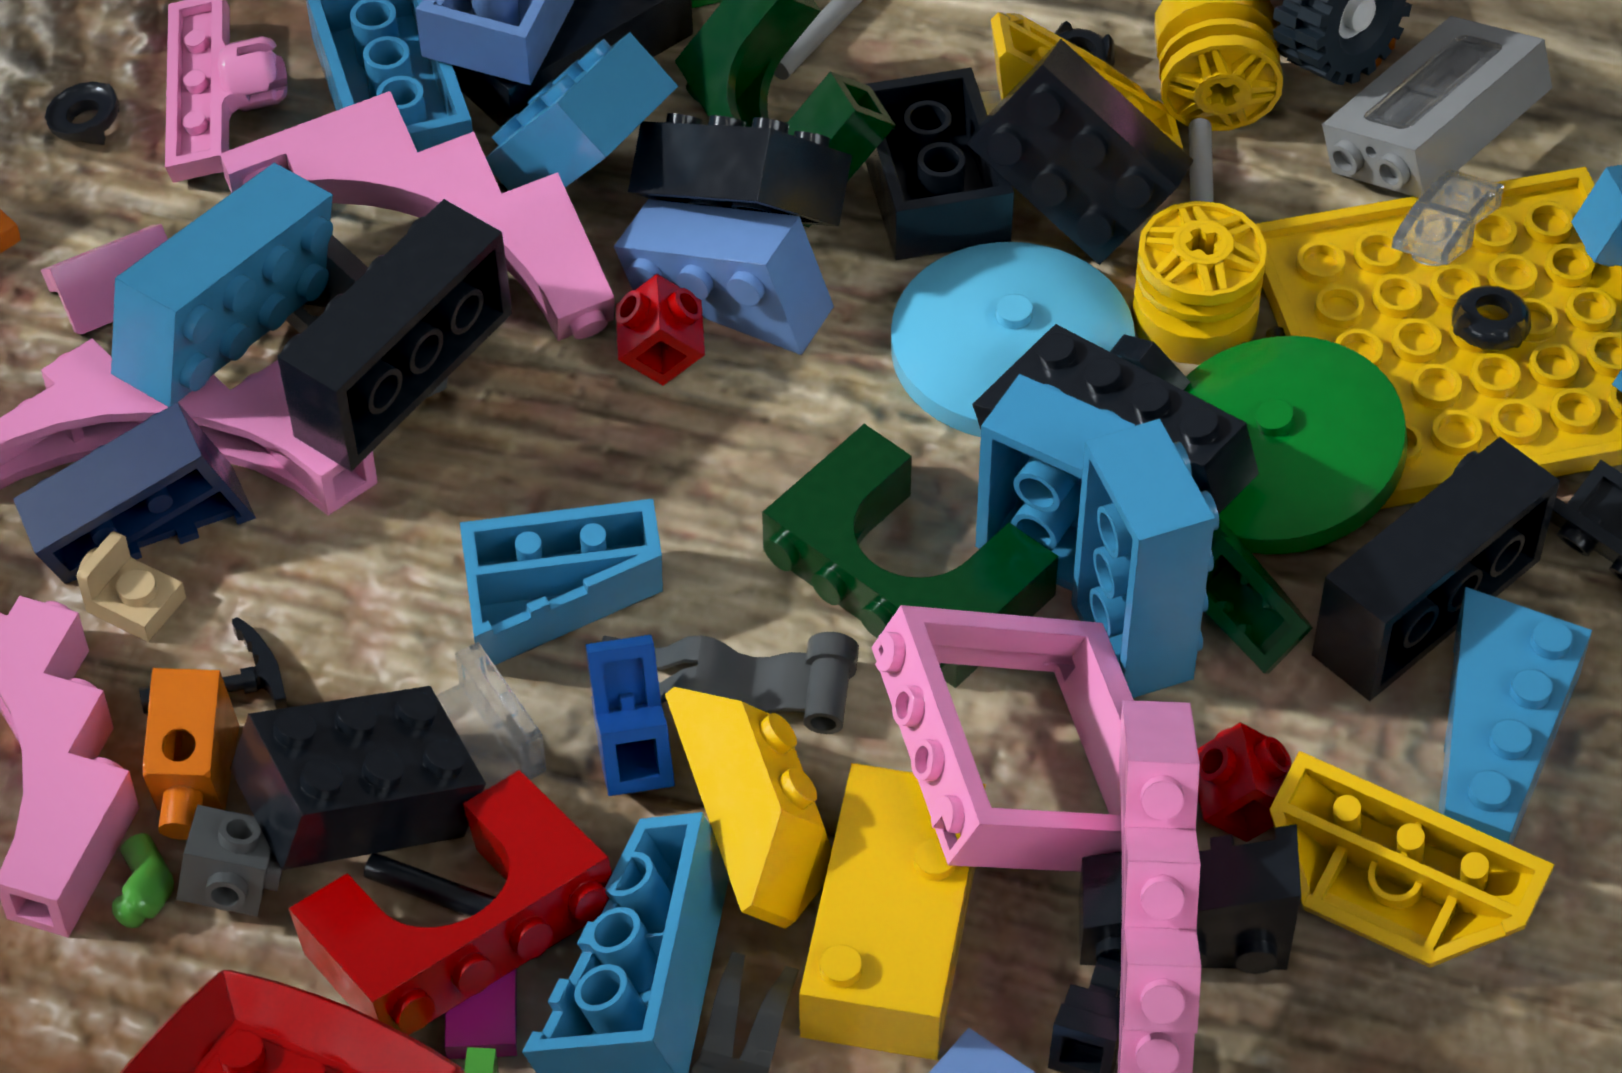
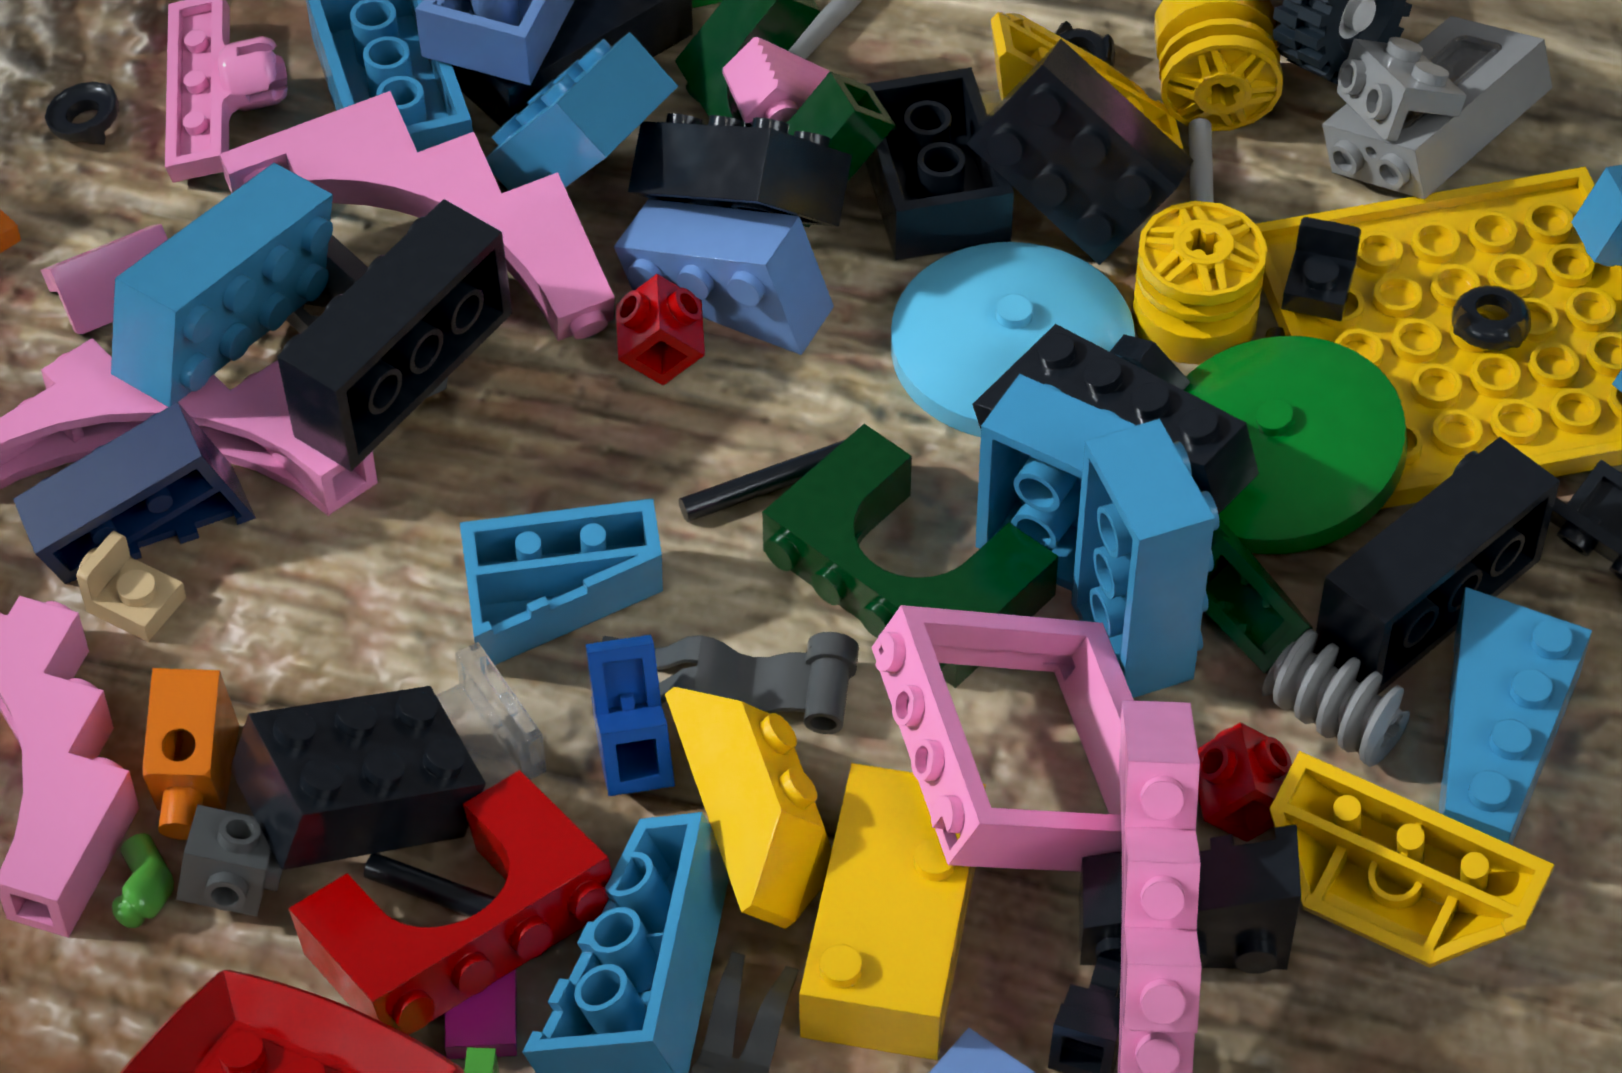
black piece [139,617,288,714] -> none
clear slope [1391,169,1504,266] -> none
none -> black bar [679,439,846,522]
none -> bright pink brick [722,37,830,124]
none -> light grey piece [1262,629,1410,767]
none -> black bracket [1281,217,1361,322]
none -> light grey bracket [1337,37,1467,141]

